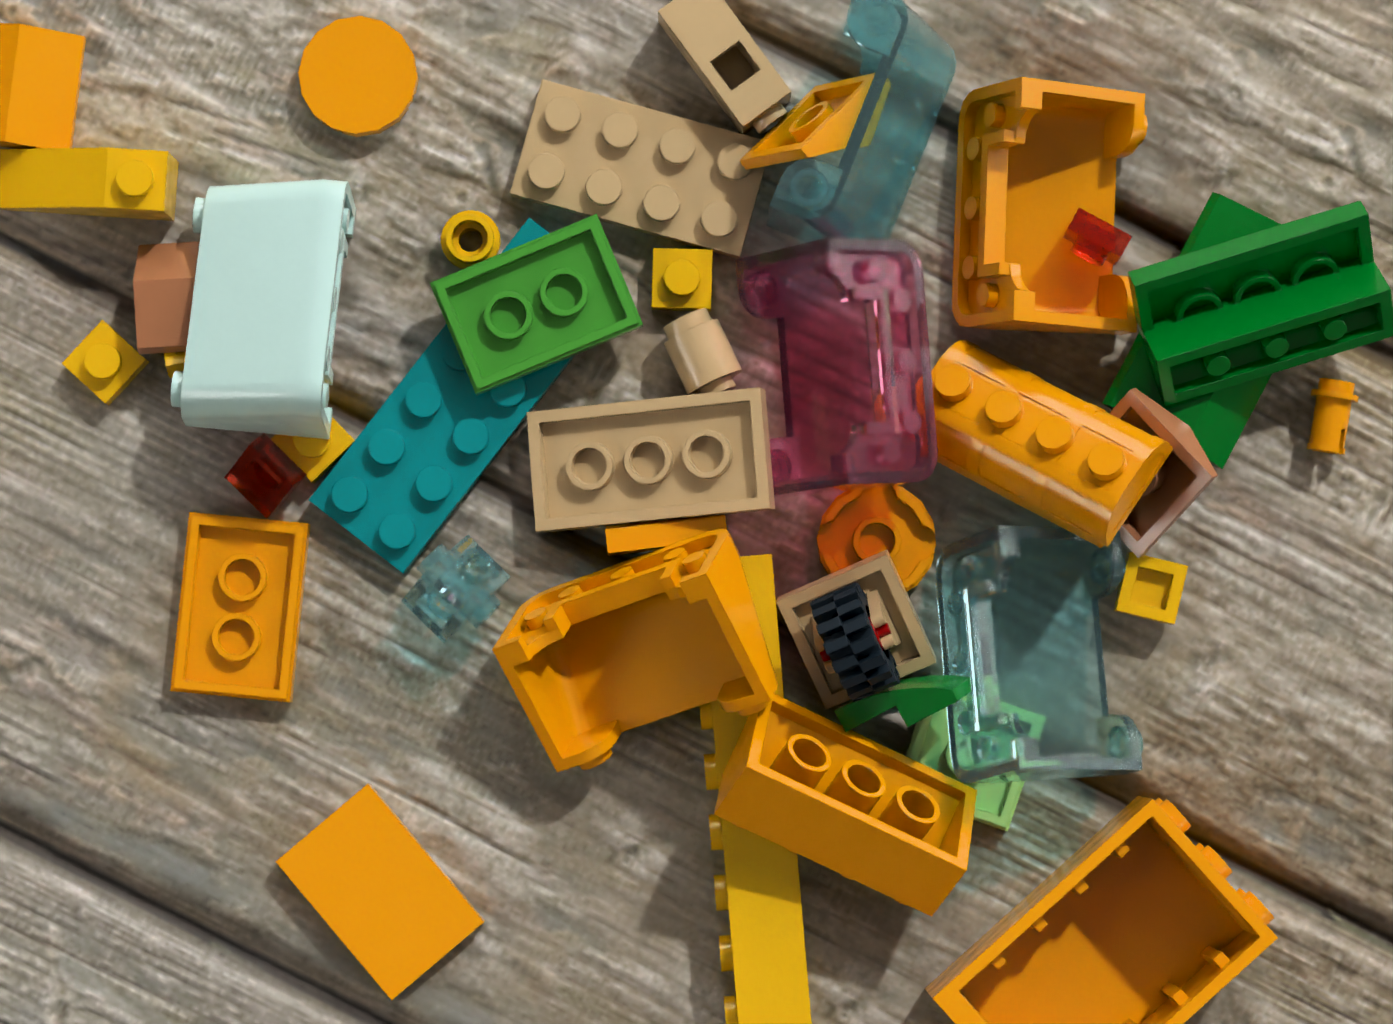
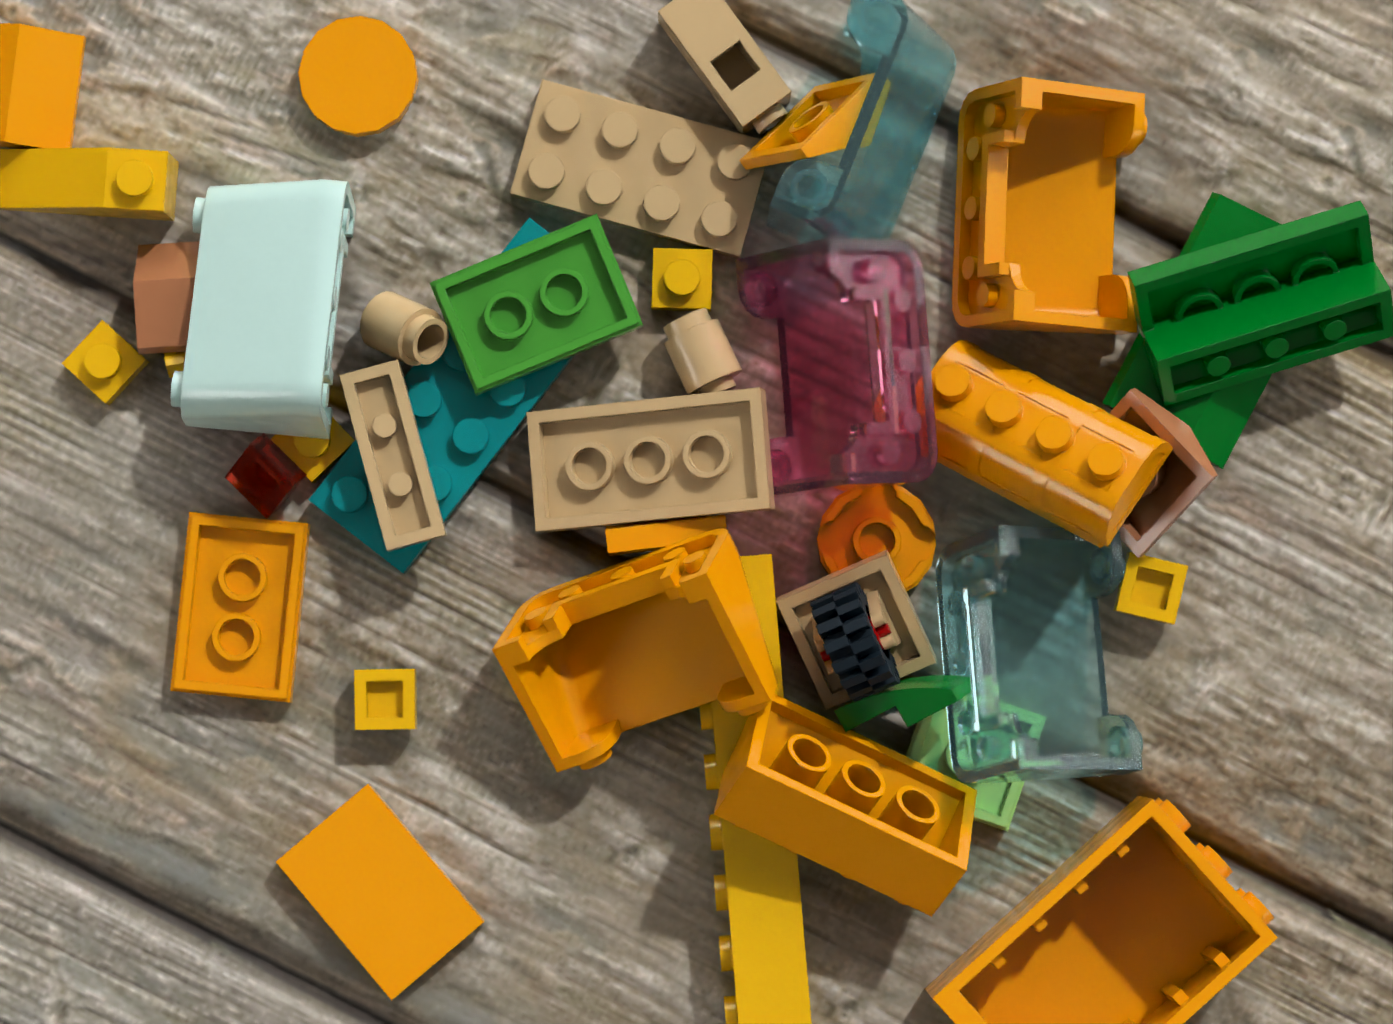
clear light blue brick [401,535,511,643] -> none
yellow plate [441,210,501,269] -> none
clear red plate [1063,208,1132,267] -> none
light orange pin [1306,378,1359,455] -> none
none -> tan plate [339,359,447,552]
none -> yellow plate [354,669,417,730]
none -> tan brick [360,291,449,366]

